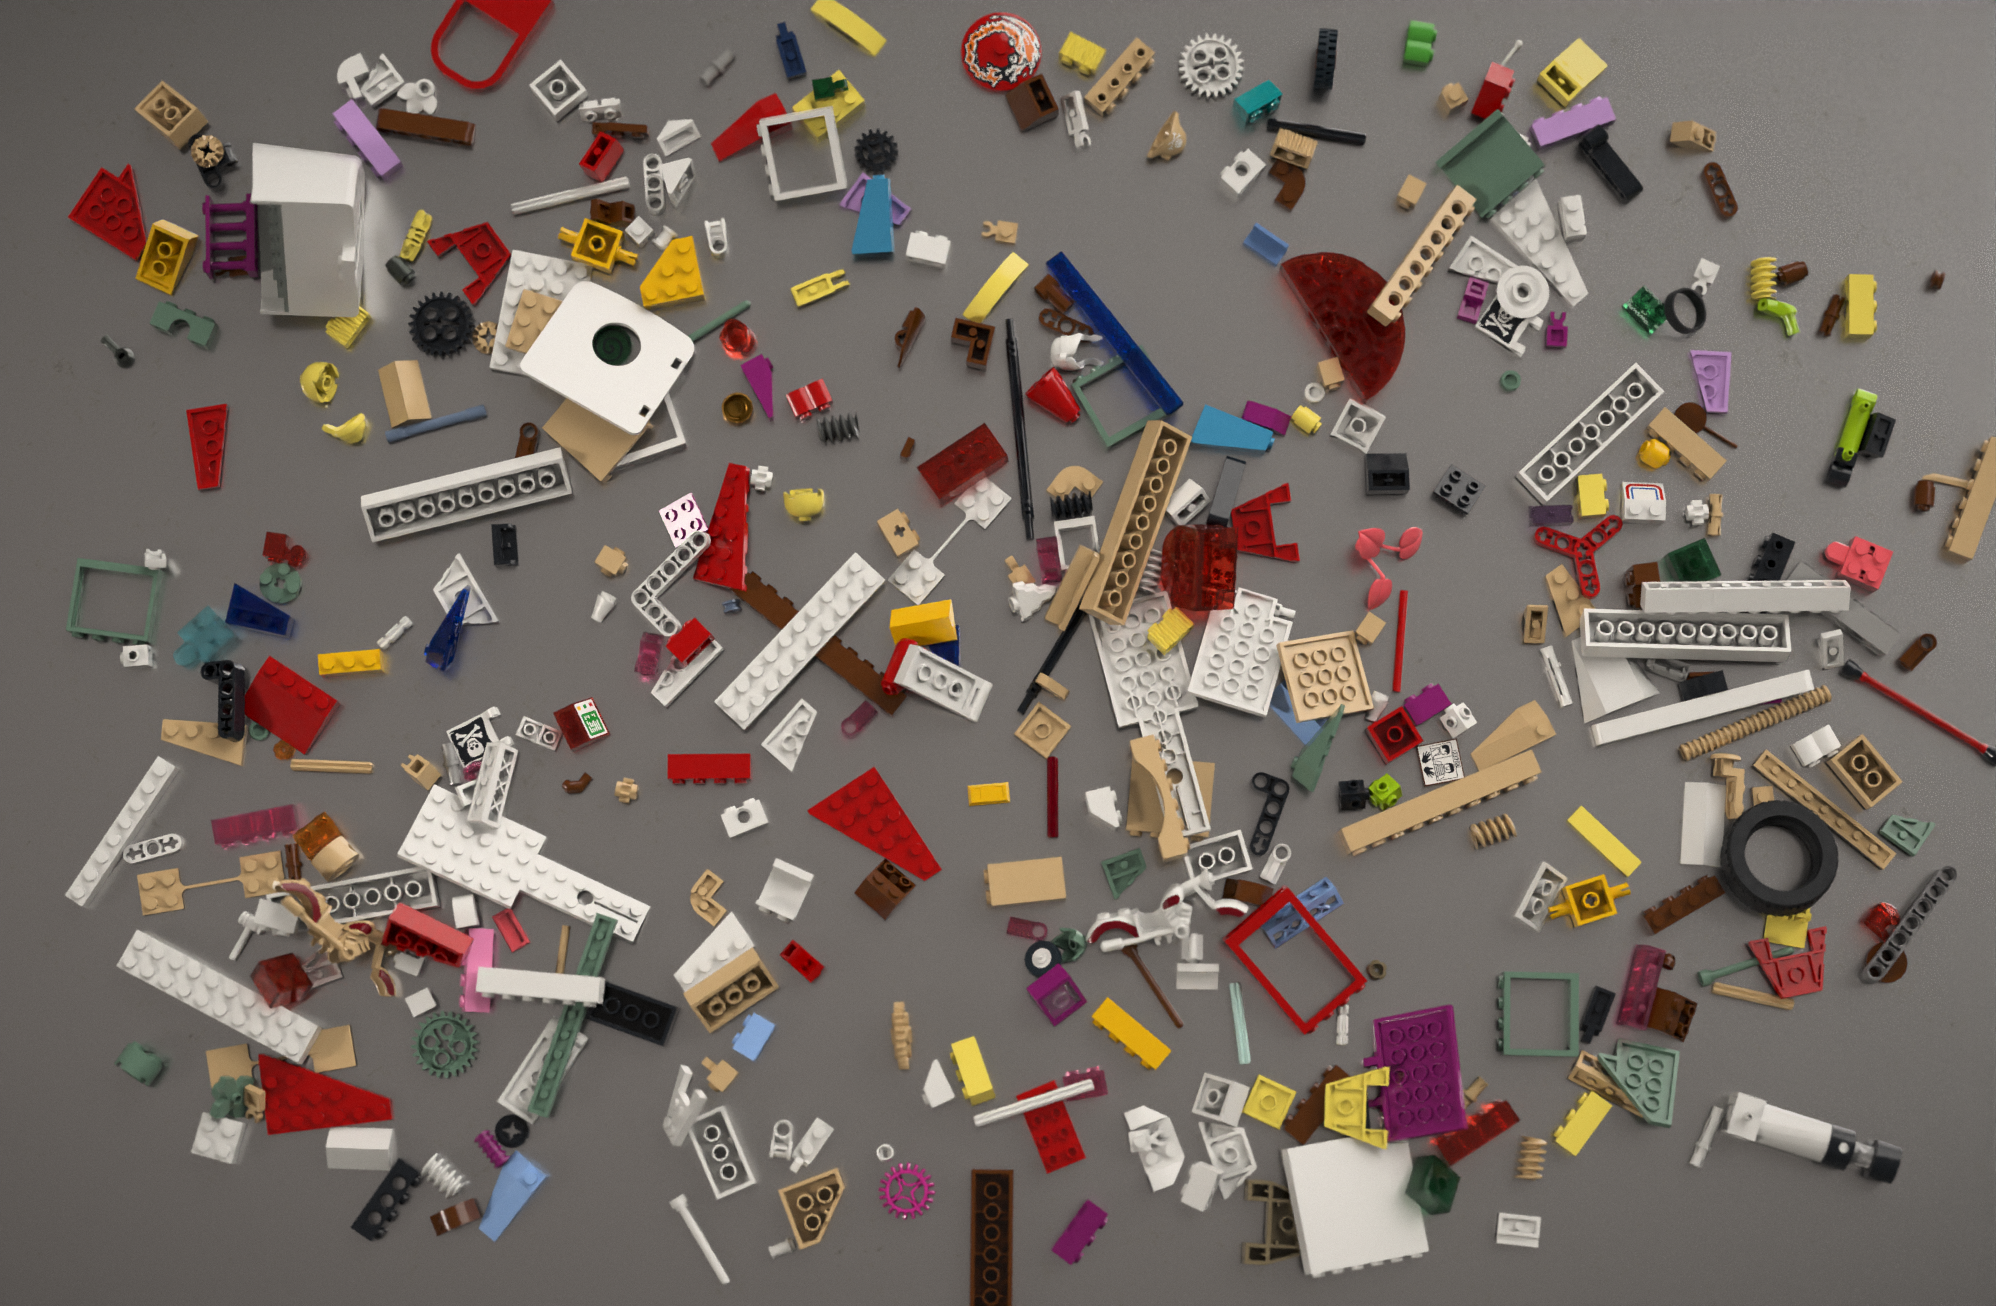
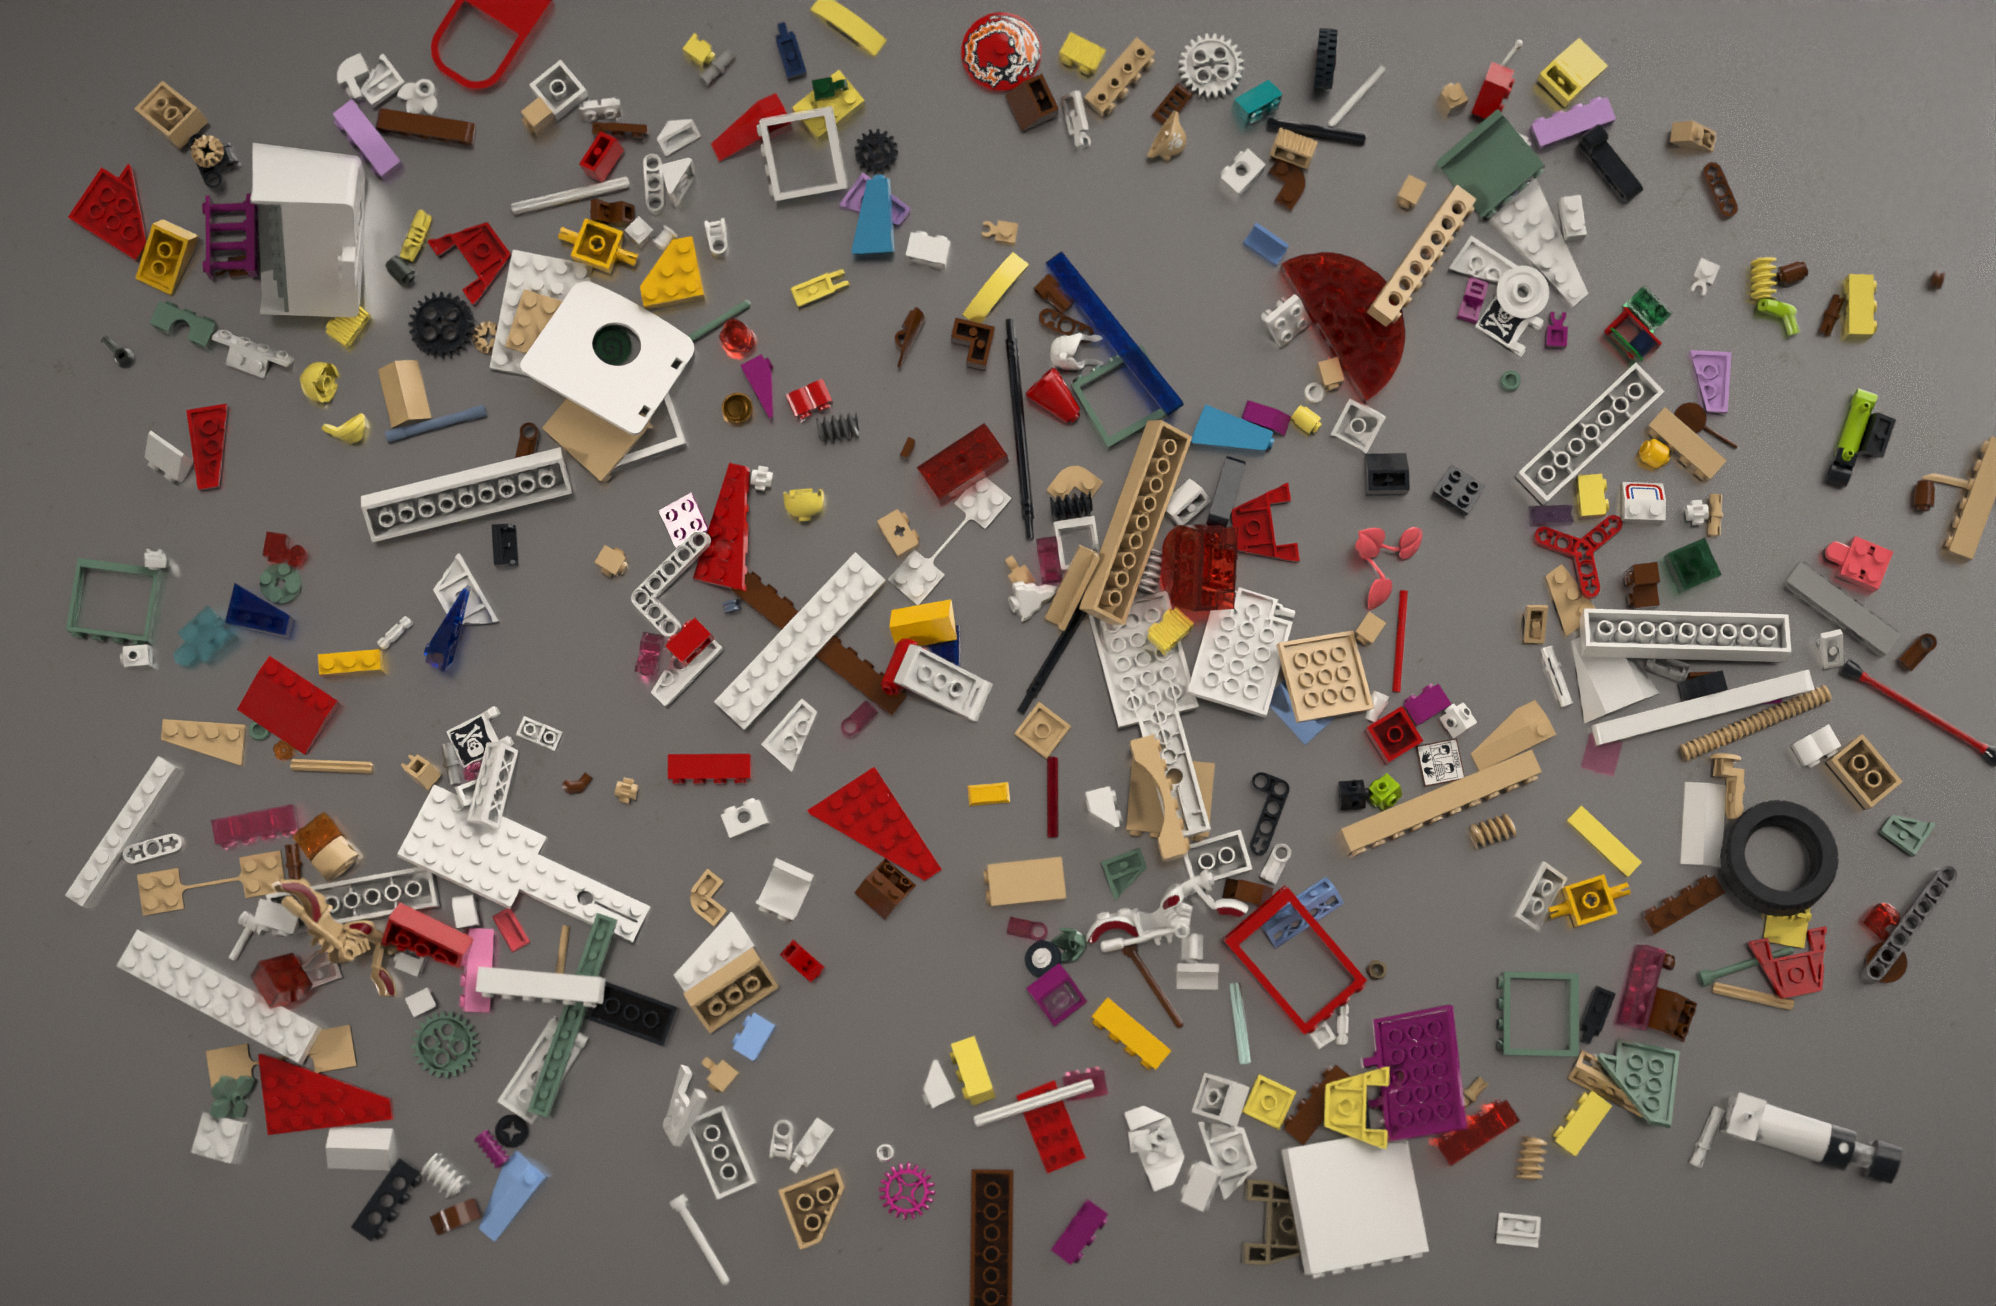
sand green brick [114,1041,163,1087] -> none
black beam [200,660,245,742] -> none
tan plate [244,1084,265,1123] -> none
clear red slope [553,697,610,752] -> none
white cone [591,591,617,623] -> none
white pin [768,1238,796,1260] -> none
tan gear [891,1001,913,1070] -> none
tan beam [1035,673,1070,700] -> none
sand green wedge [1291,704,1345,792] -> none
bright green brick [1403,20,1437,66] -> none
clear green brick [1405,1155,1461,1215] -> none
white brick [1640,580,1851,615] -> none
black tyre [1664,288,1706,334] -> none
black brick [1745,533,1795,614] -> none
tan plate [1751,786,1774,807] -> none
tan plate [1752,750,1896,870] -> none
none -> white slope [144,431,194,484]
none -> white bracket [212,330,294,378]
none -> tan piece [521,96,557,137]
none -> light yellow brick [683,33,716,68]
none -> reddish brown slope [1151,83,1193,125]
none -> white plate [1261,294,1312,348]
none -> white tile [1309,1021,1336,1049]
none -> white bar [1327,65,1386,128]
none -> clear pink piece [1581,733,1623,776]
none -> piece [1604,306,1662,362]

